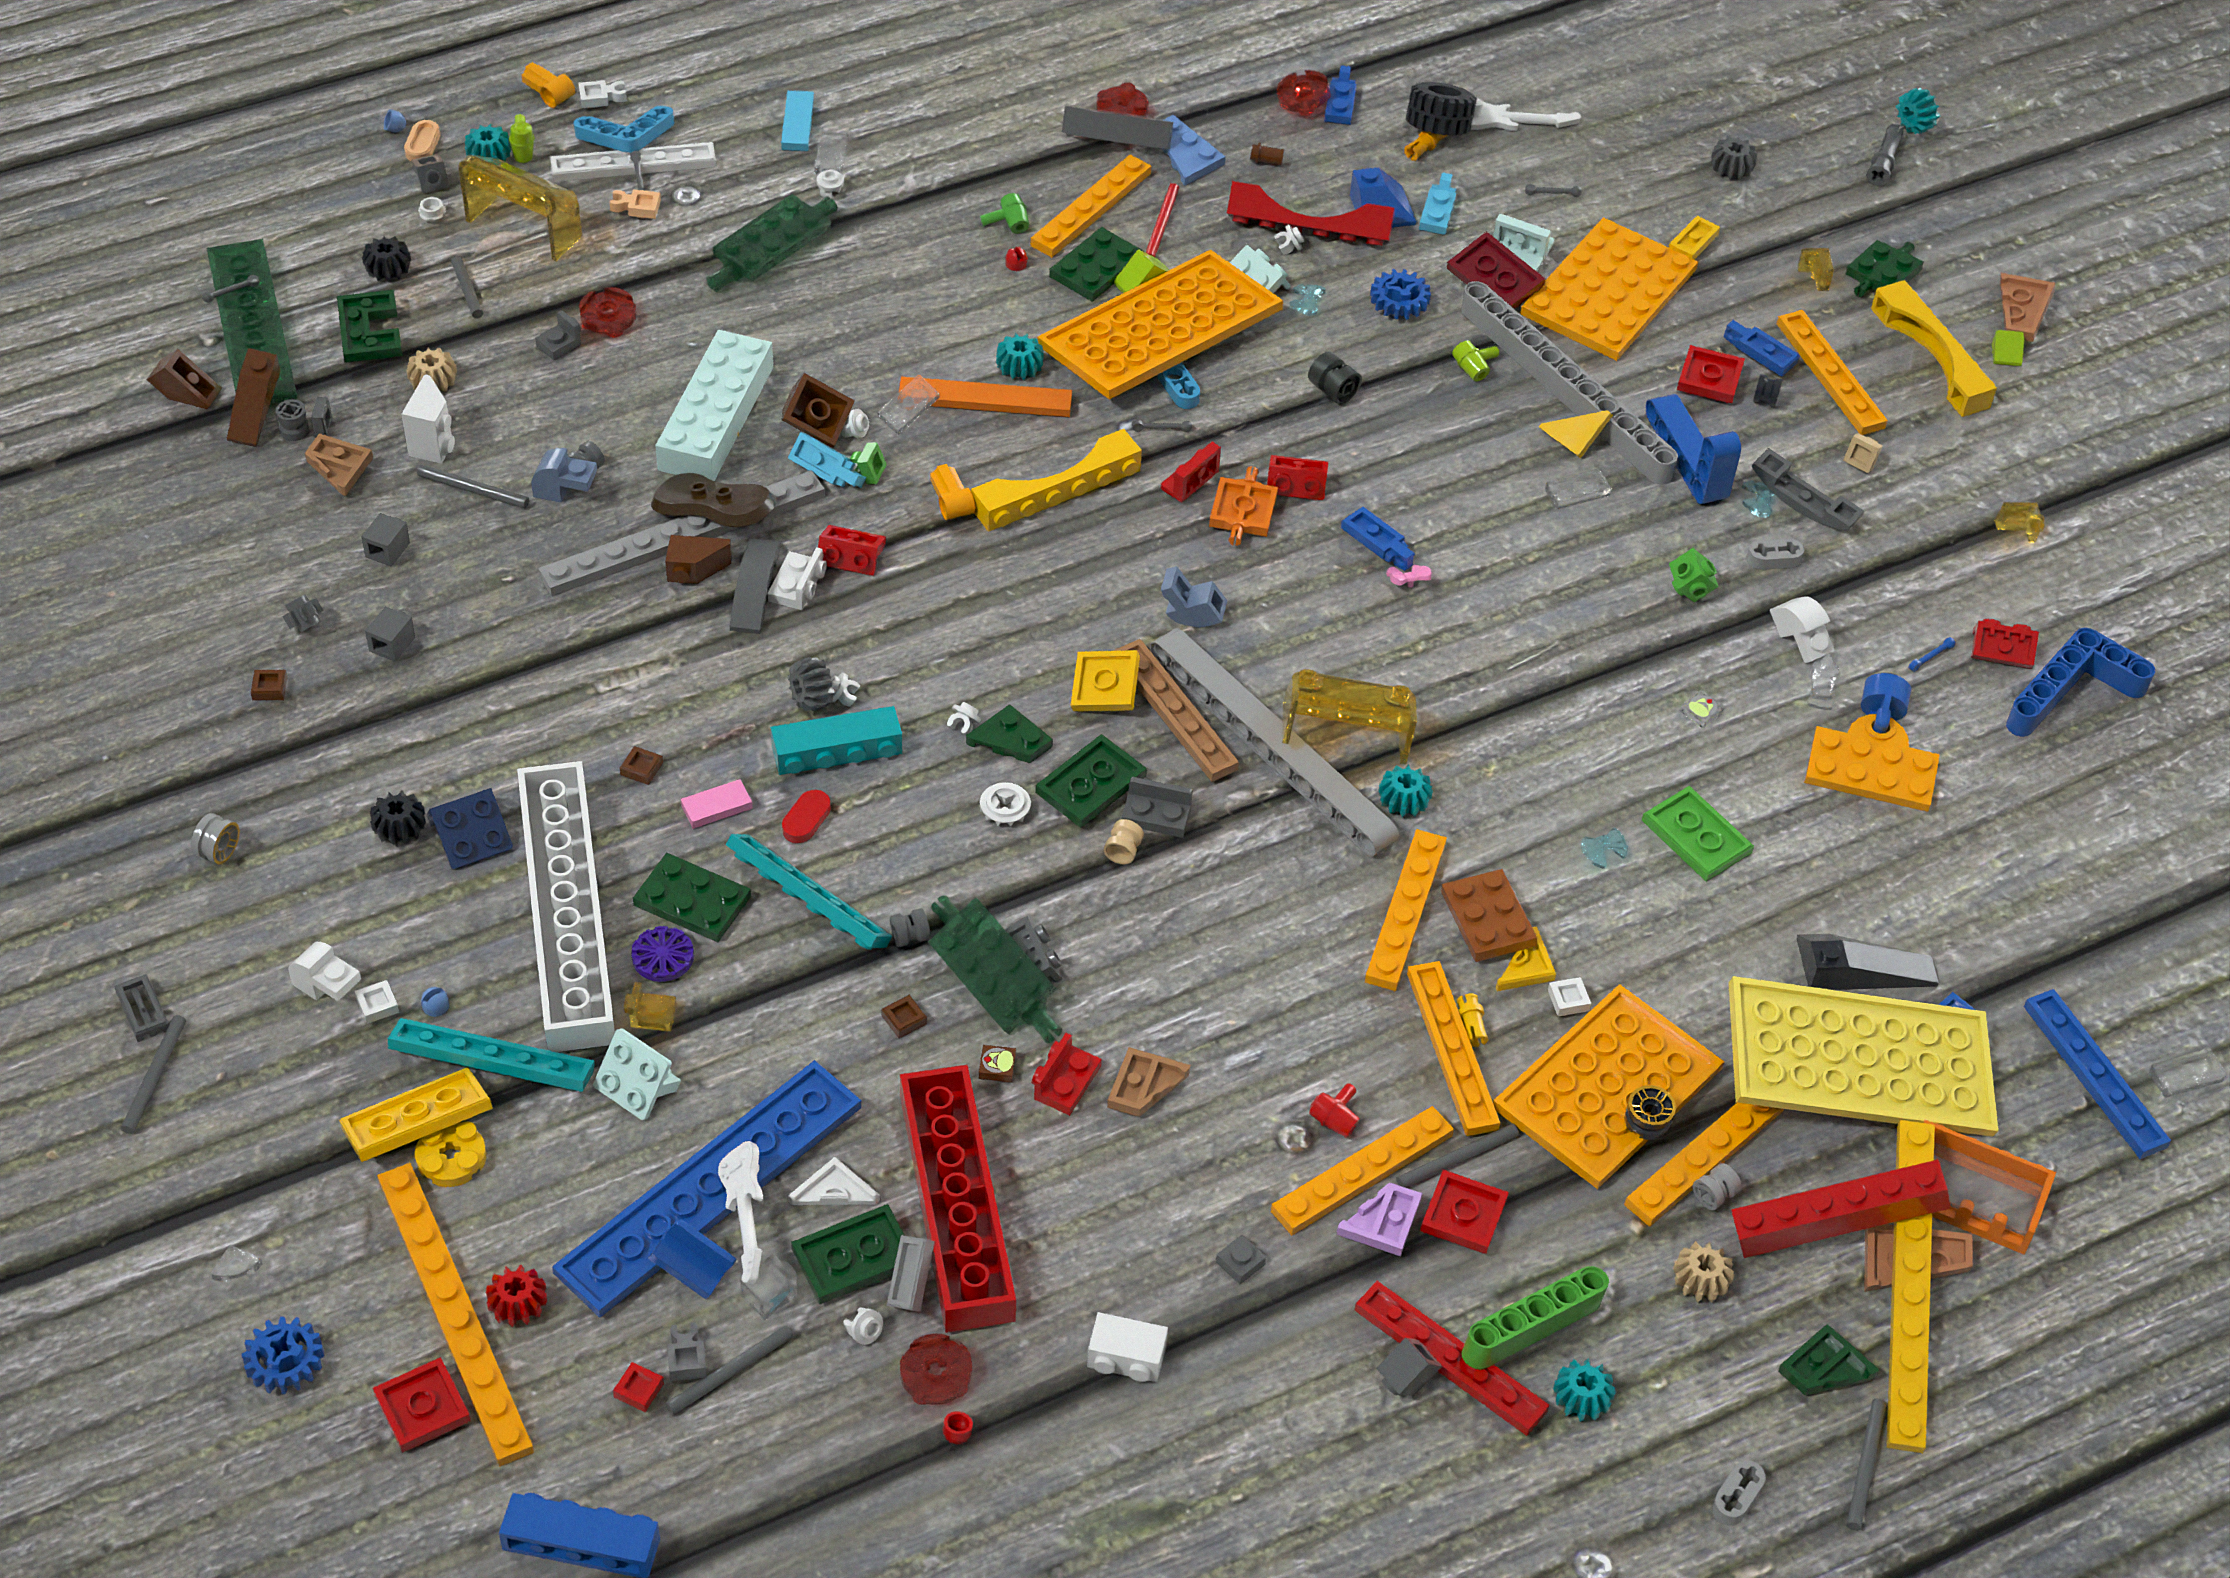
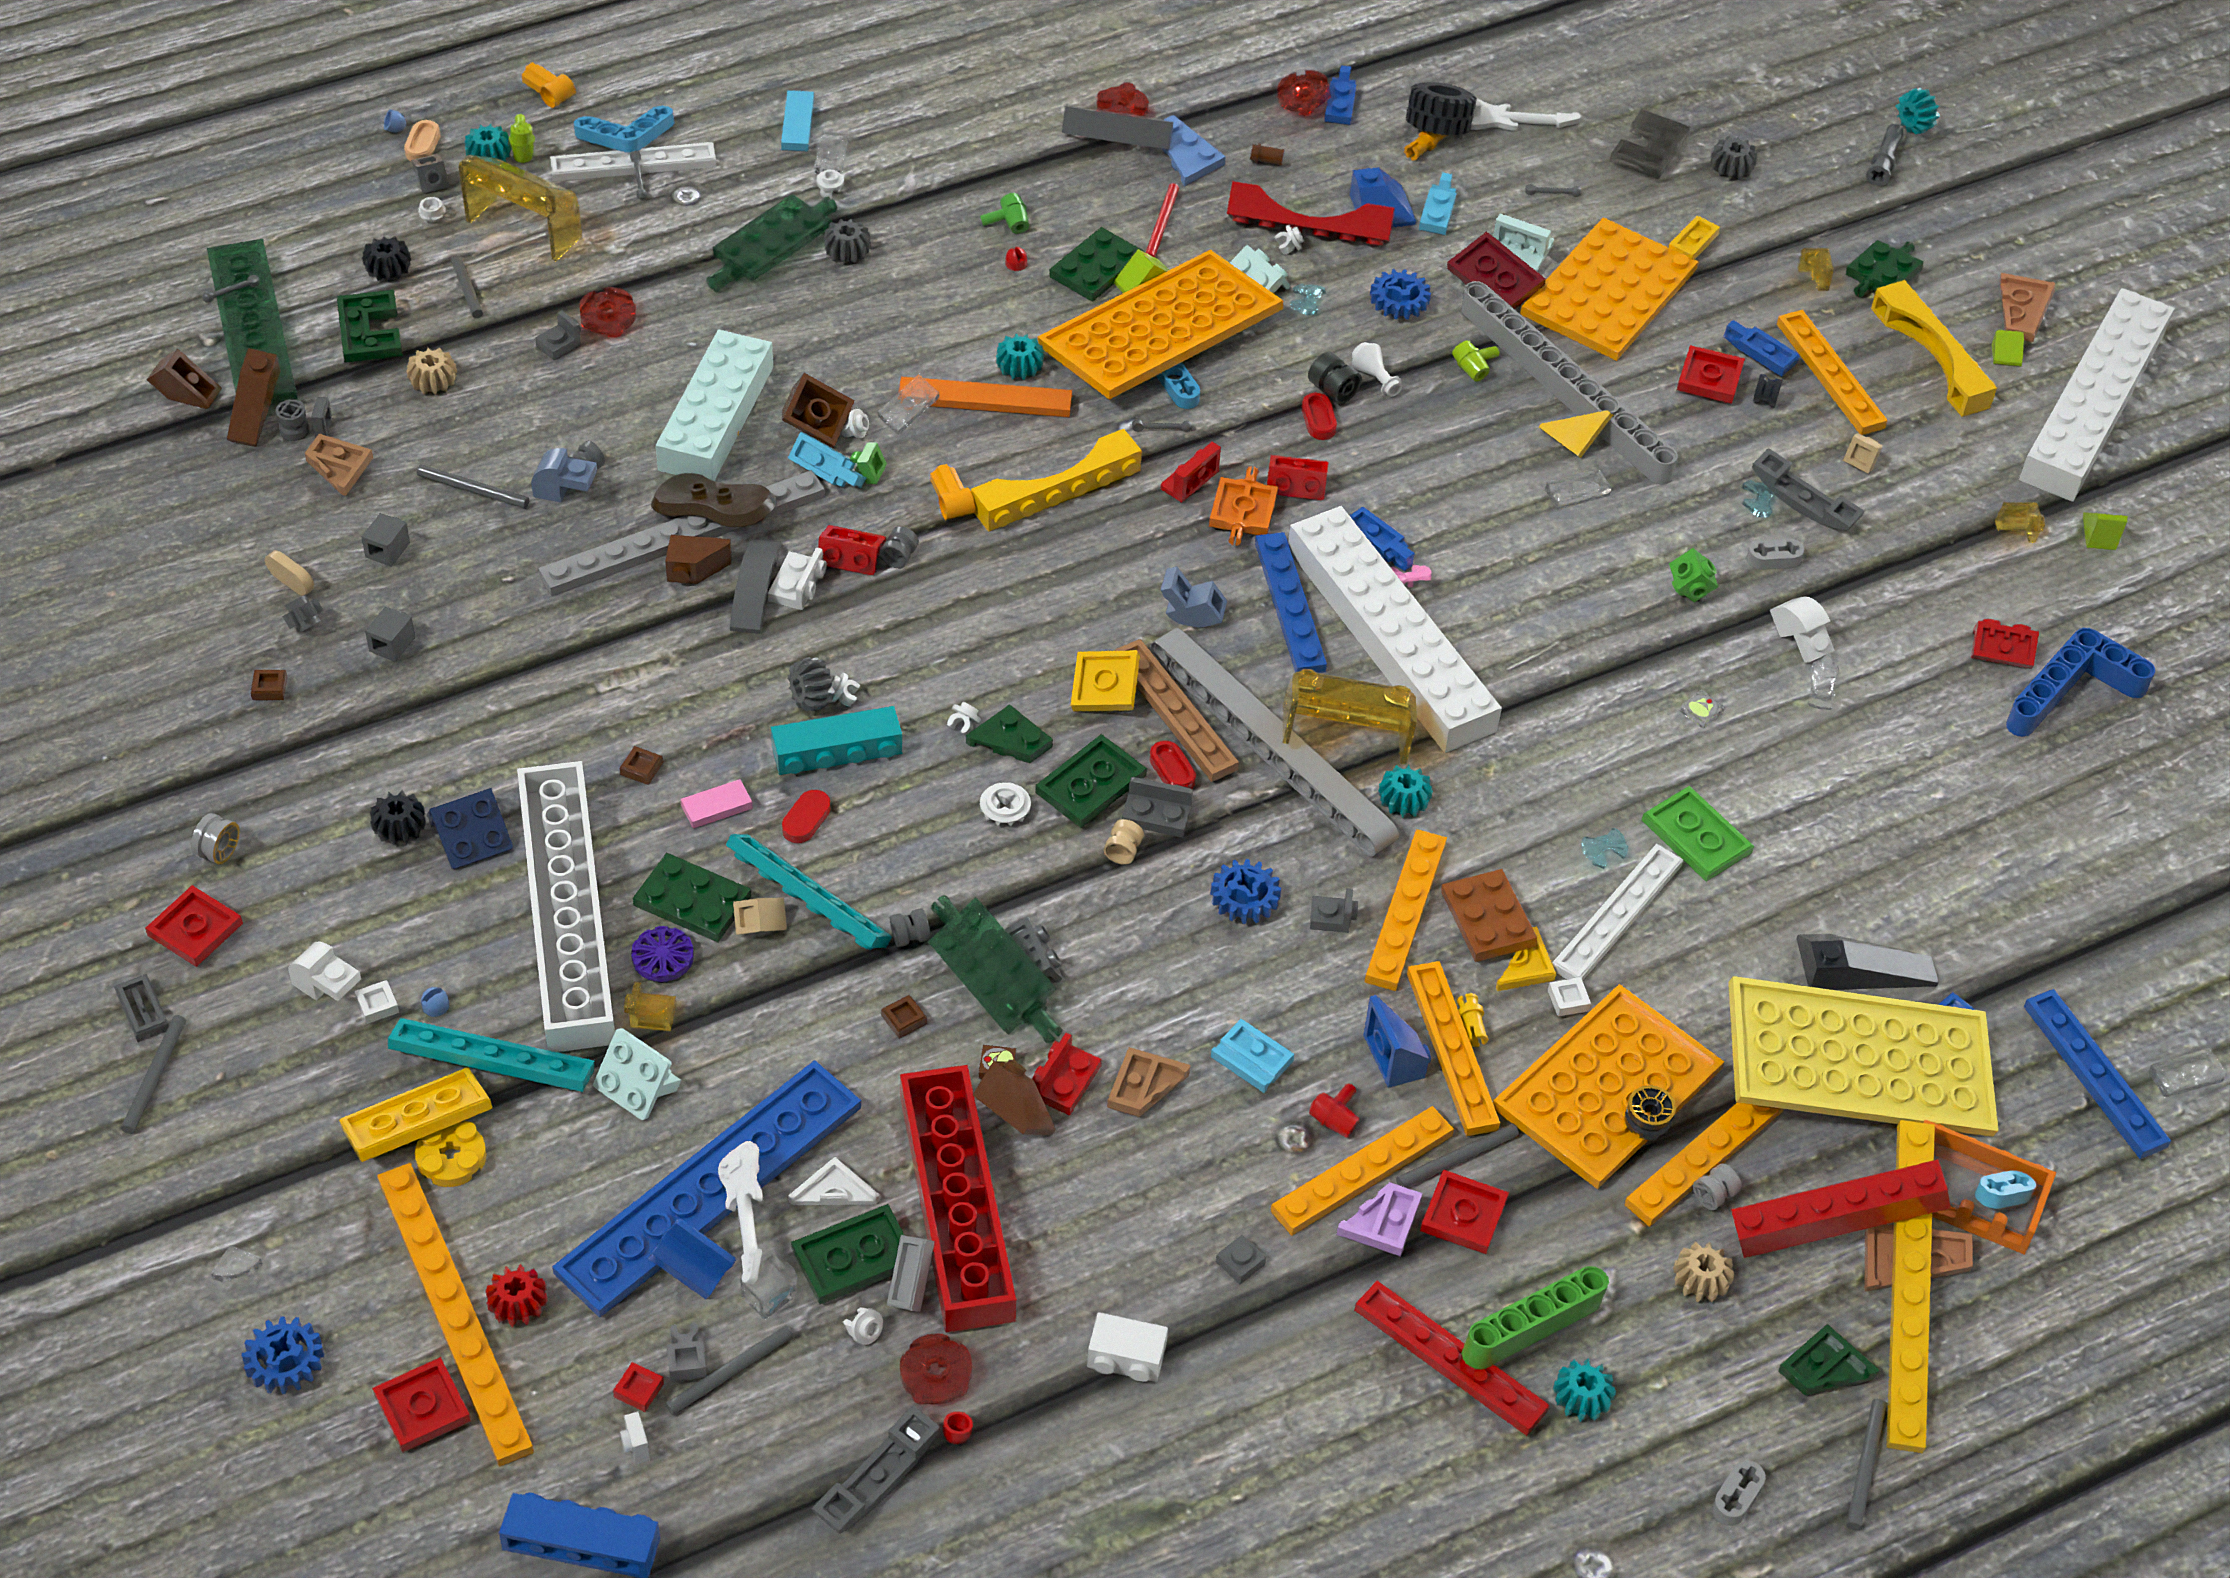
white slope [401,375,455,464] -> none
white plate [578,80,627,108] -> none
light nougat plate [610,190,661,219] -> none
light orange plate [1030,154,1151,258] -> none
dark grey brick [1376,1338,1442,1397] -> none
blue beam [1645,394,1741,504] -> none
light orange plate [1804,672,1940,812] -> none
blue hinge [1908,637,1955,672] -> none
none -> red plate [145,885,243,967]
none -> tan tile [265,550,314,596]
none -> white plate [620,1412,650,1464]
none -> tan panel [733,897,787,935]
none -> dark grey slope [812,1405,940,1534]
none -> dark grey gear [824,218,871,264]
none -> dark grey wheel [880,526,919,569]
none -> reddish brown slope [973,1059,1056,1135]
none -> red tile [1149,741,1196,789]
none -> blue gear [1210,859,1281,924]
none -> medium azure plate [1211,1019,1294,1093]
none -> blue plate [1255,532,1327,676]
none -> white brick [1288,506,1502,753]
none -> red tile [1302,393,1337,440]
none -> dark grey bracket [1310,888,1358,933]
none -> white piece [1352,342,1402,397]
none -> blue slope [1363,995,1431,1088]
none -> white tile [1552,844,1683,981]
none -> clear smoke plate [1610,109,1690,180]
none -> medium azure beam [1975,1171,2036,1209]
none -> white brick [2019,288,2174,502]
none -> lime slope [2083,512,2128,550]

